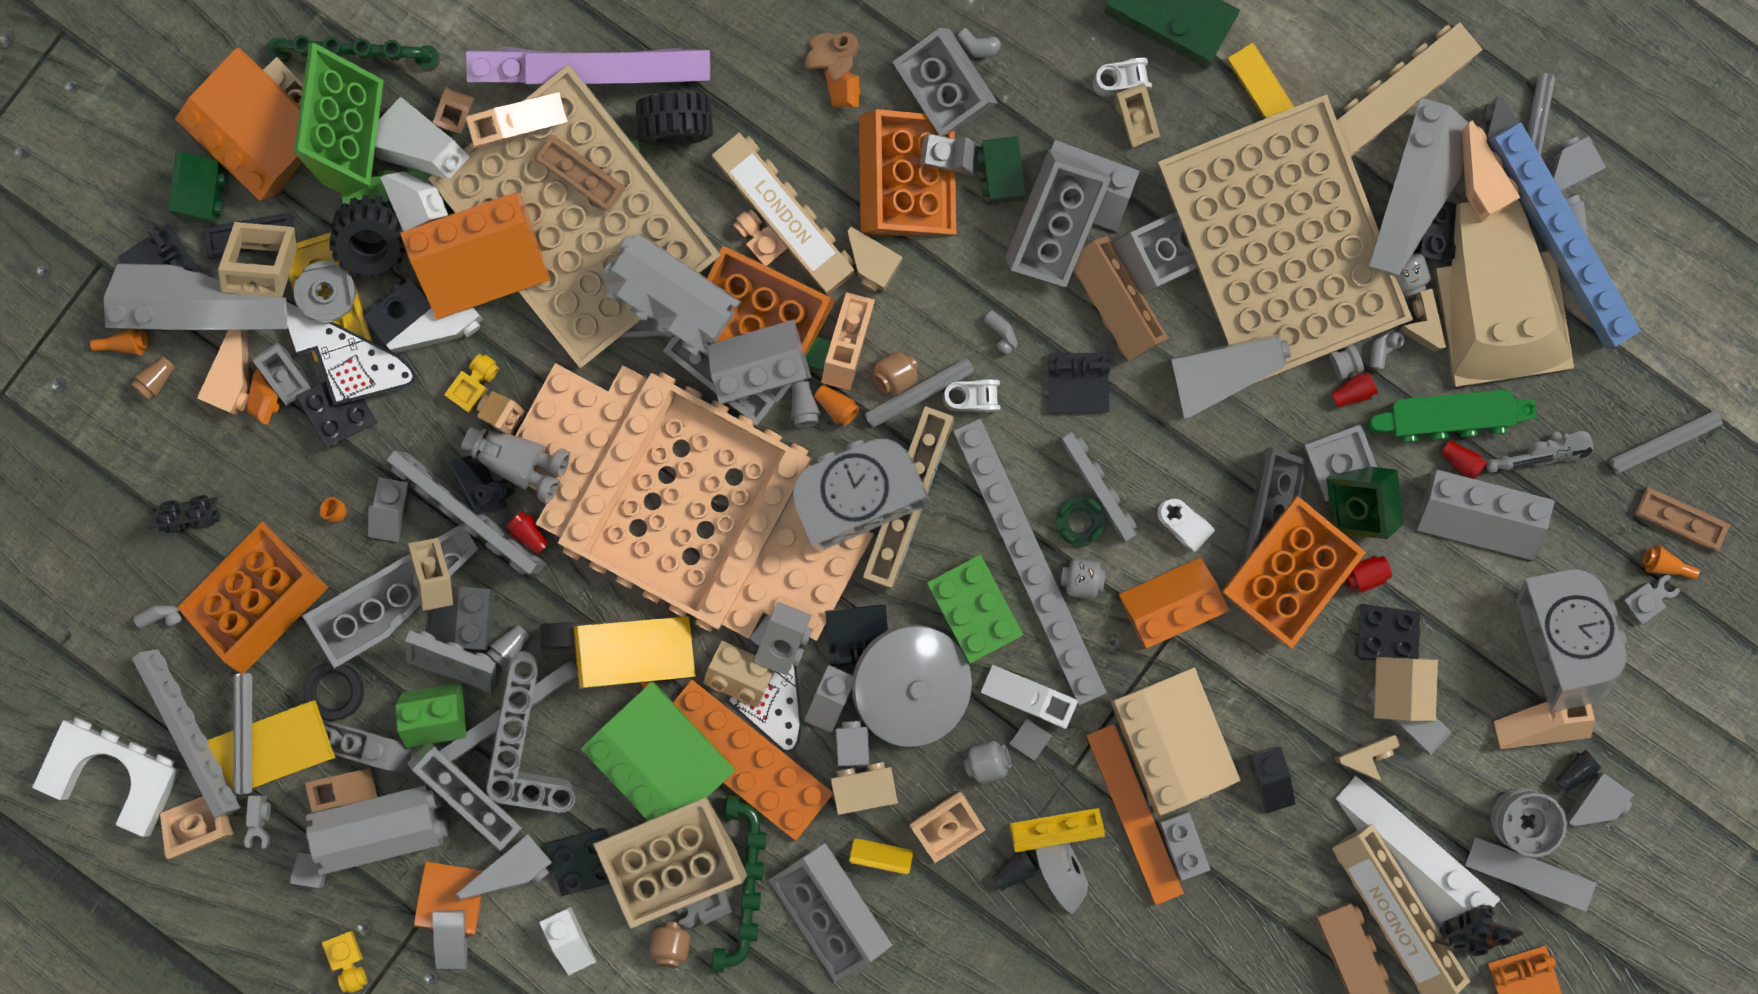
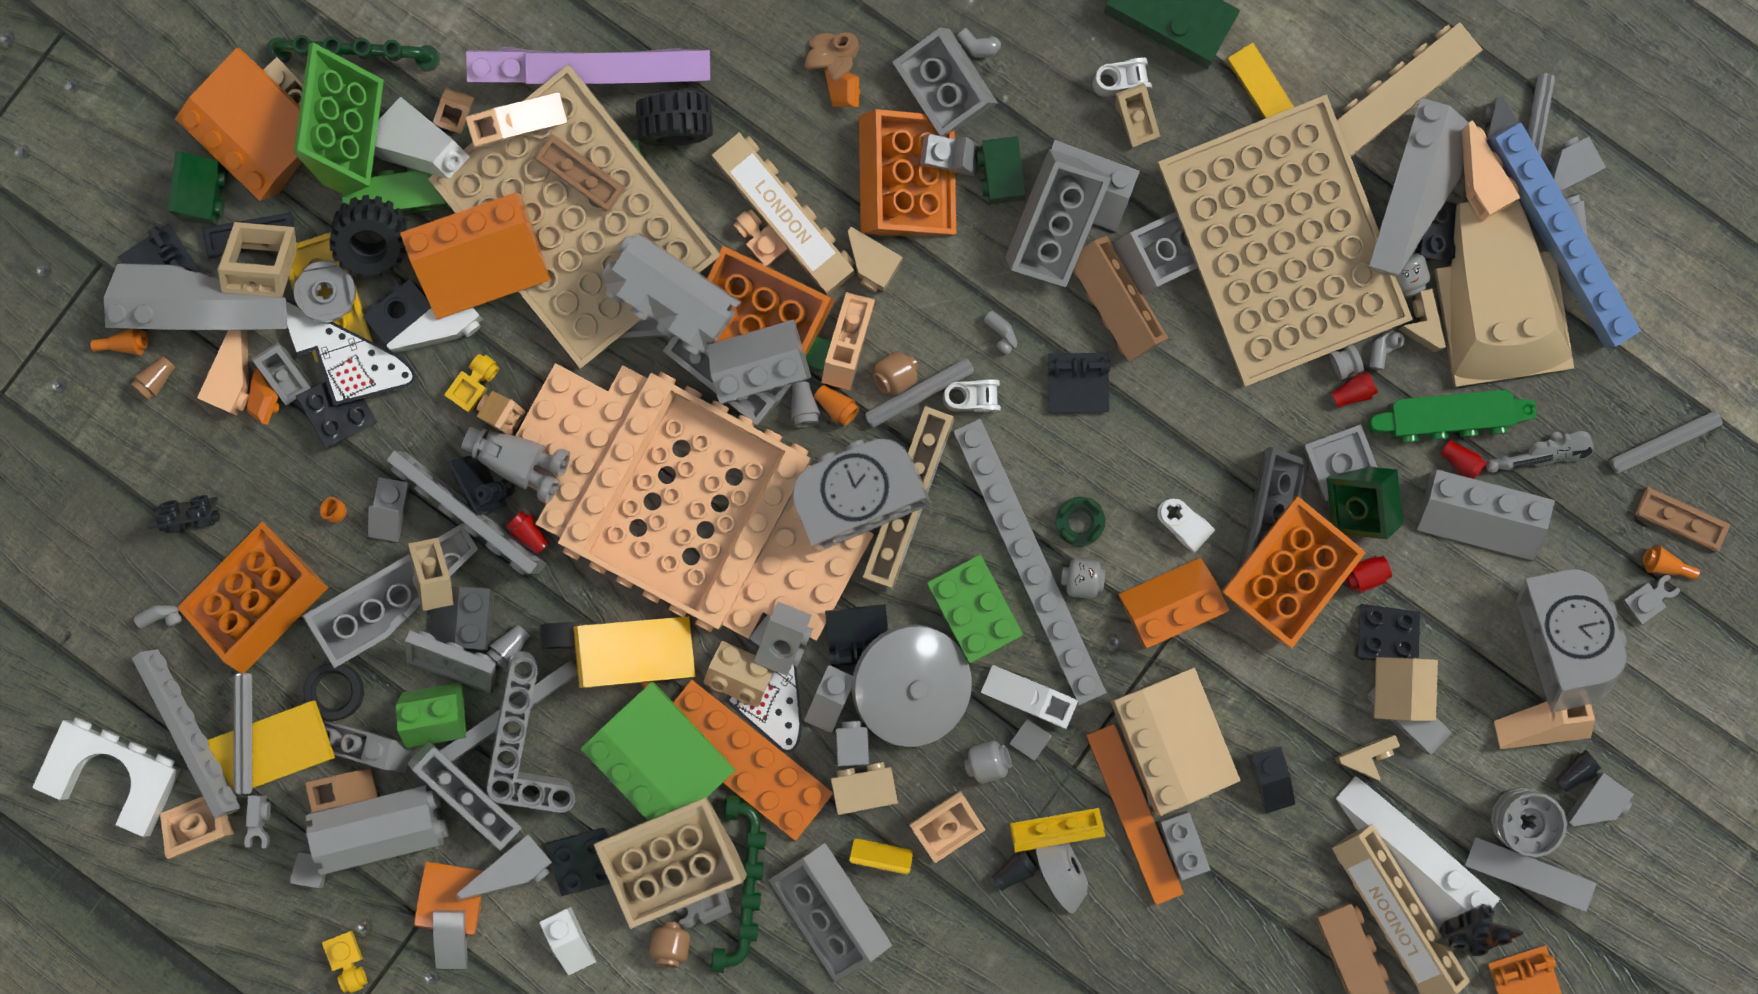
white slope [380,172,448,232] -> none
light grey plate [1060,432,1137,543] -> none
light grey slope [1172,334,1291,419] -> none

